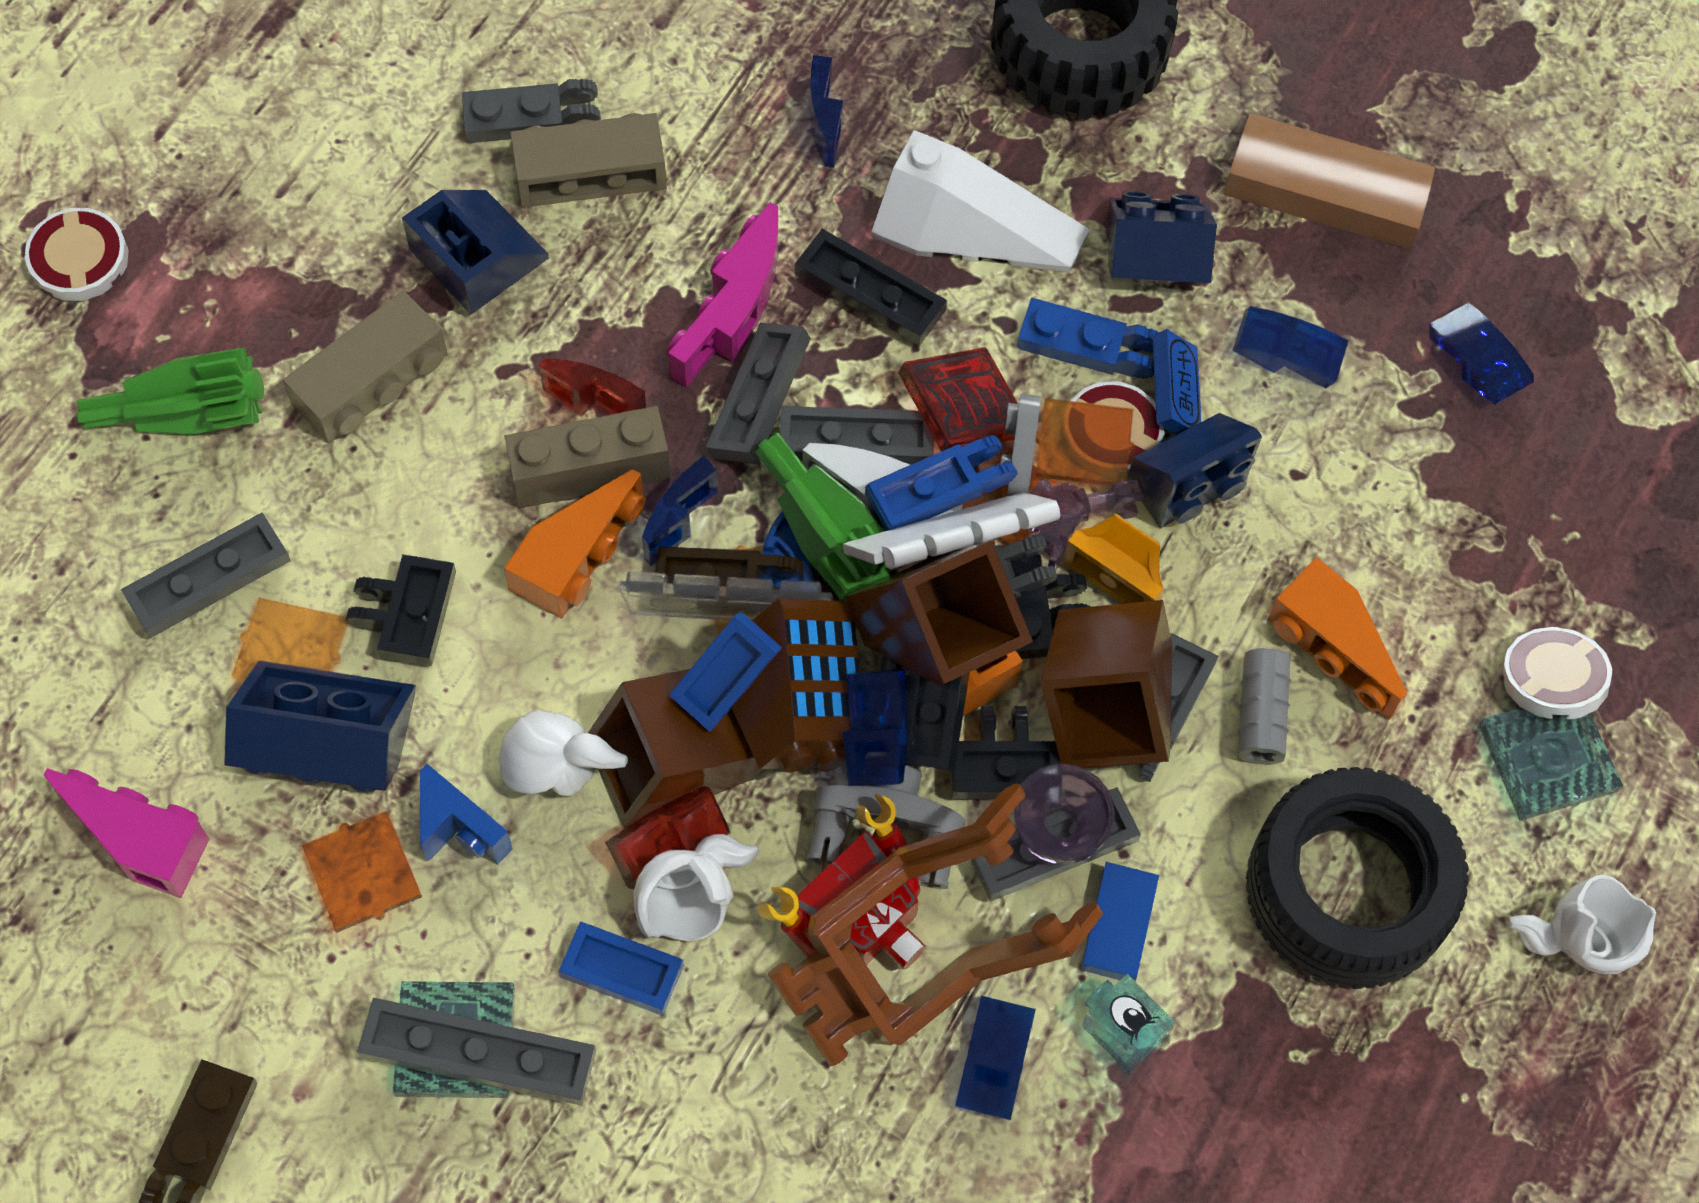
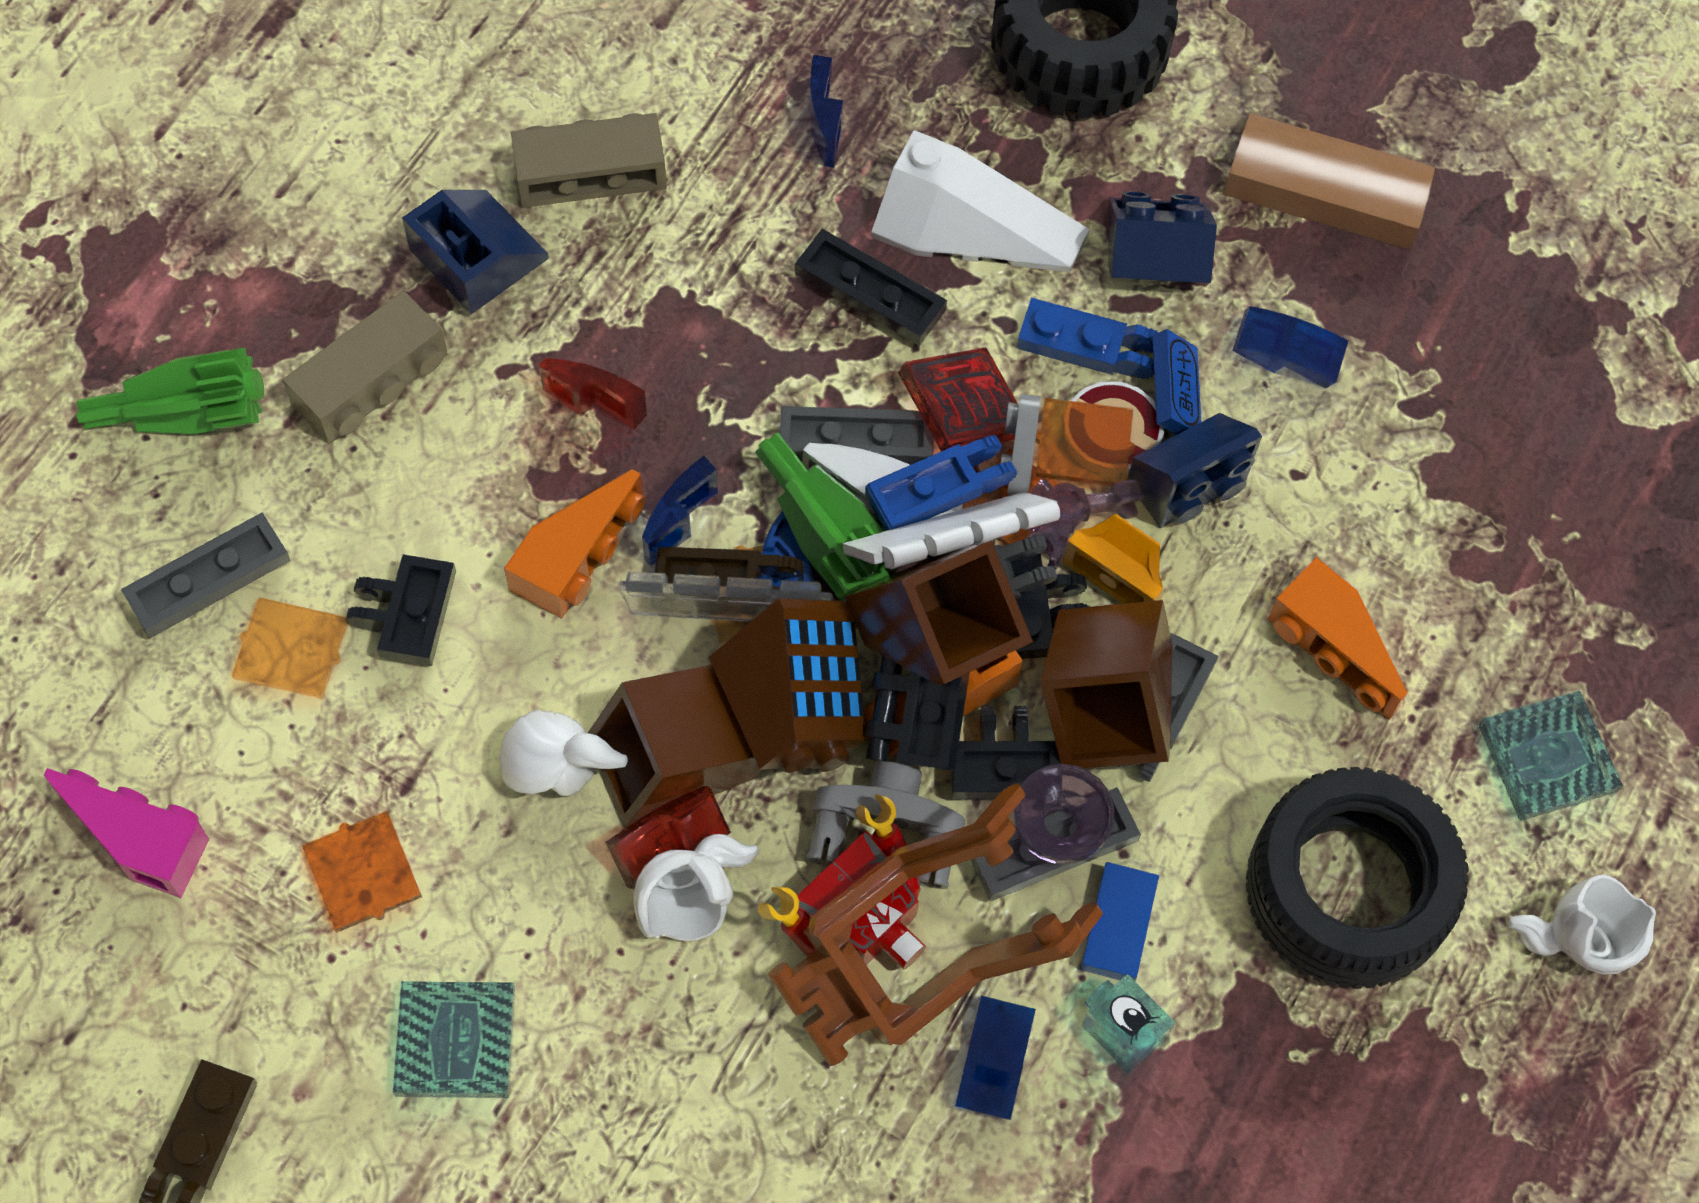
tile [24,208,129,301] -> none
dark blue slope [224,660,416,791] -> none
dark grey plate [357,997,596,1106] -> none
blue slope [419,764,513,865] -> none
dark grey hinge [462,78,601,143] -> none
dark tan brick [504,406,670,509] -> none
blue tile [558,921,684,1016] -> none
dark pink slope [667,202,778,388] -> none
blue tile [669,612,782,732] -> none
dark grey plate [705,322,811,464] -> none
clear blue slope [843,669,907,786] -> none
light grey axle [1238,648,1291,765] -> none
clear blue slope [1429,302,1534,405] -> none
tile [1503,627,1612,720] -> none

